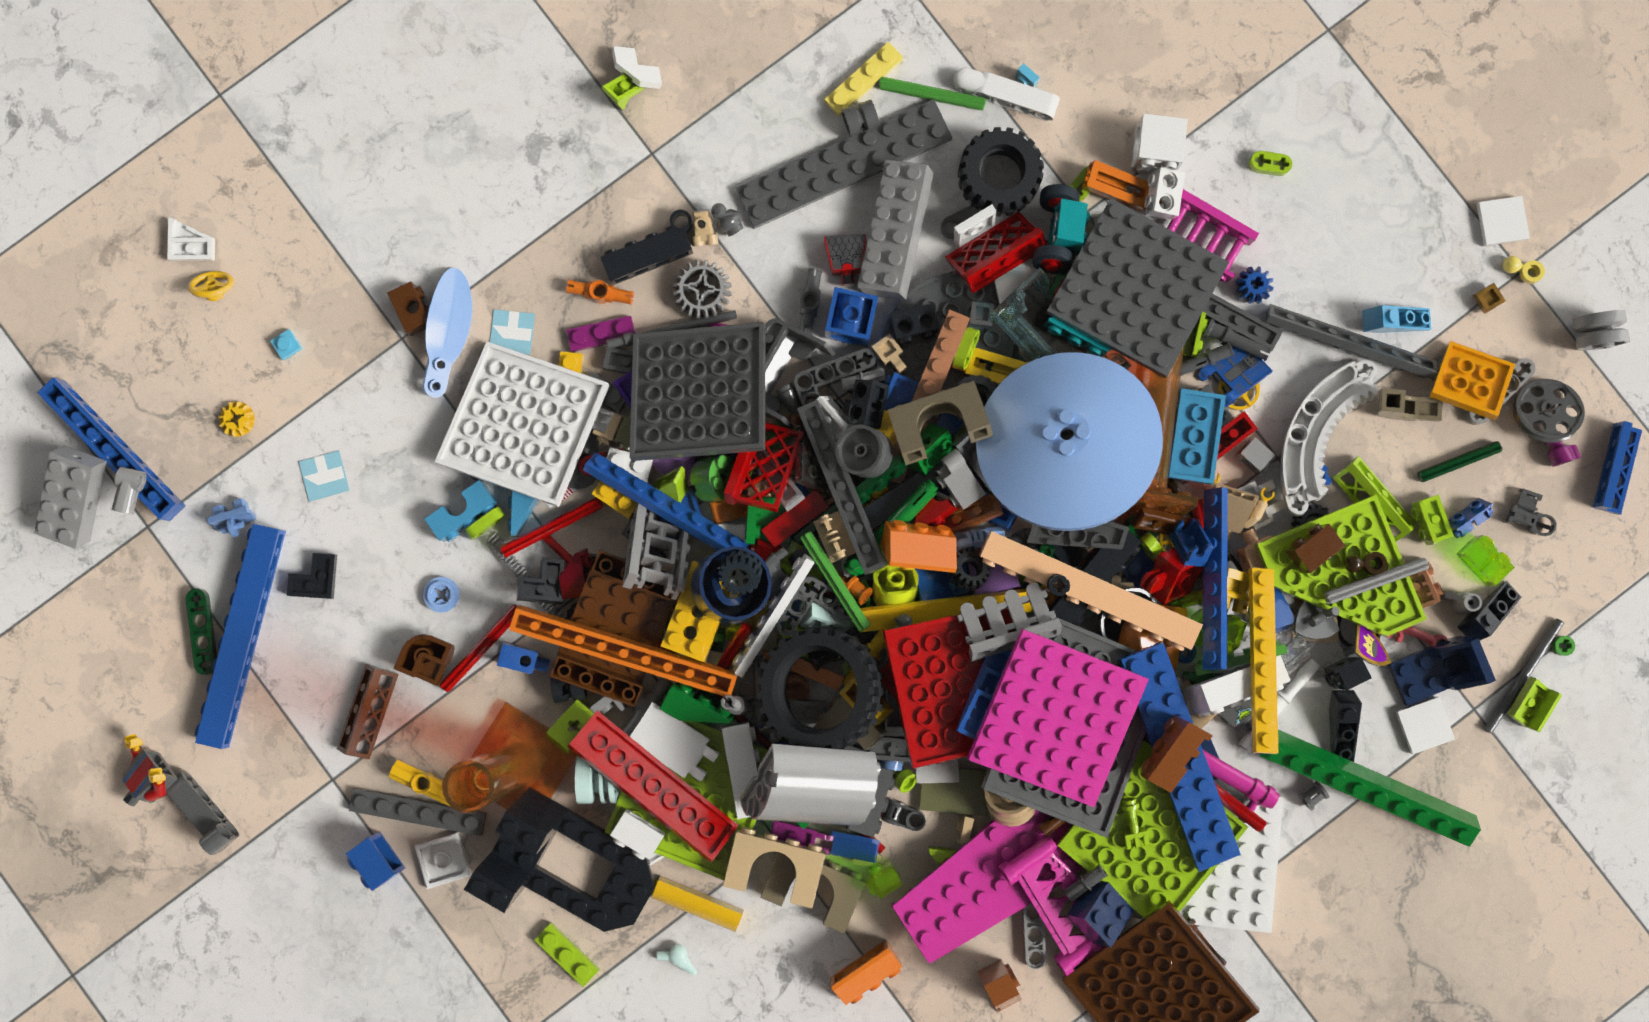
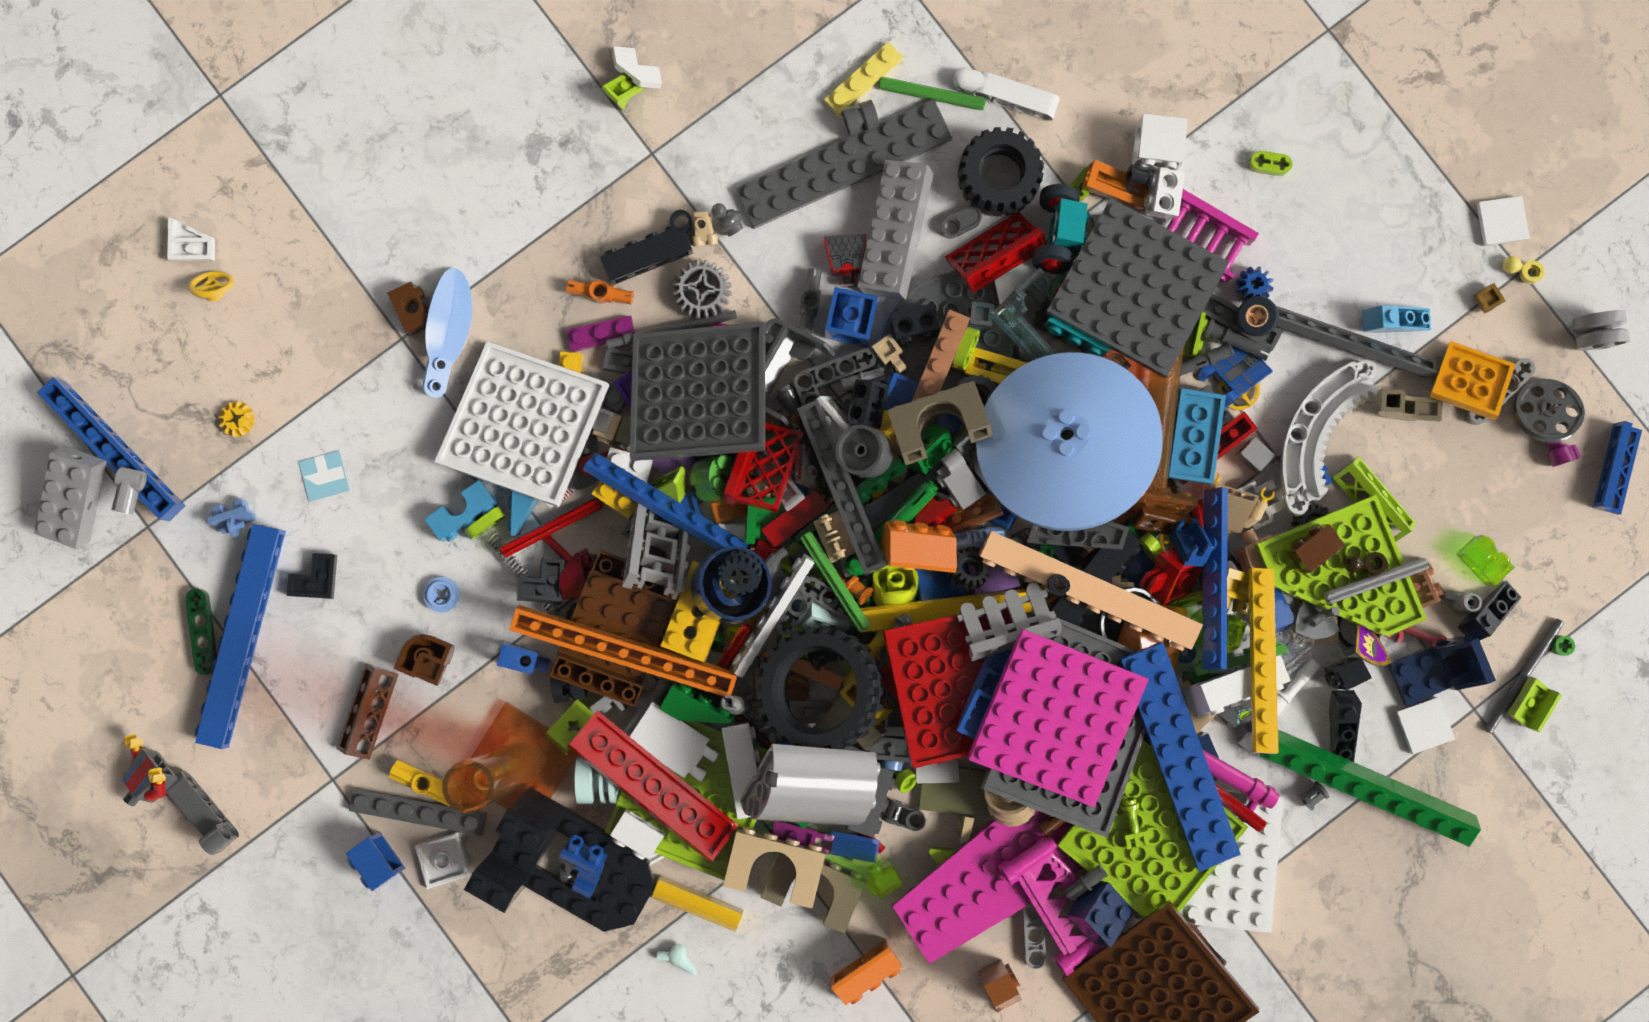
medium azure plate [270,329,303,360] -> none
red axle [439,604,518,692] -> none
medium azure sticker [490,310,535,355] -> none
lime plate [534,922,600,987] -> none
white tile [954,205,996,248] -> none
medium azure plate [1015,63,1040,88] -> none
dark orange wedge [1141,715,1213,793] -> none
lime bracket [1411,495,1454,545] -> none
dark green axle [1417,441,1503,482] -> none
blue hinge [1448,498,1493,539] -> none
dark grey piece [1506,488,1557,536] -> none
none -> blue hips [557,835,607,899]
none -> black bush [1125,164,1154,189]
none -> black wheel [1237,296,1279,336]

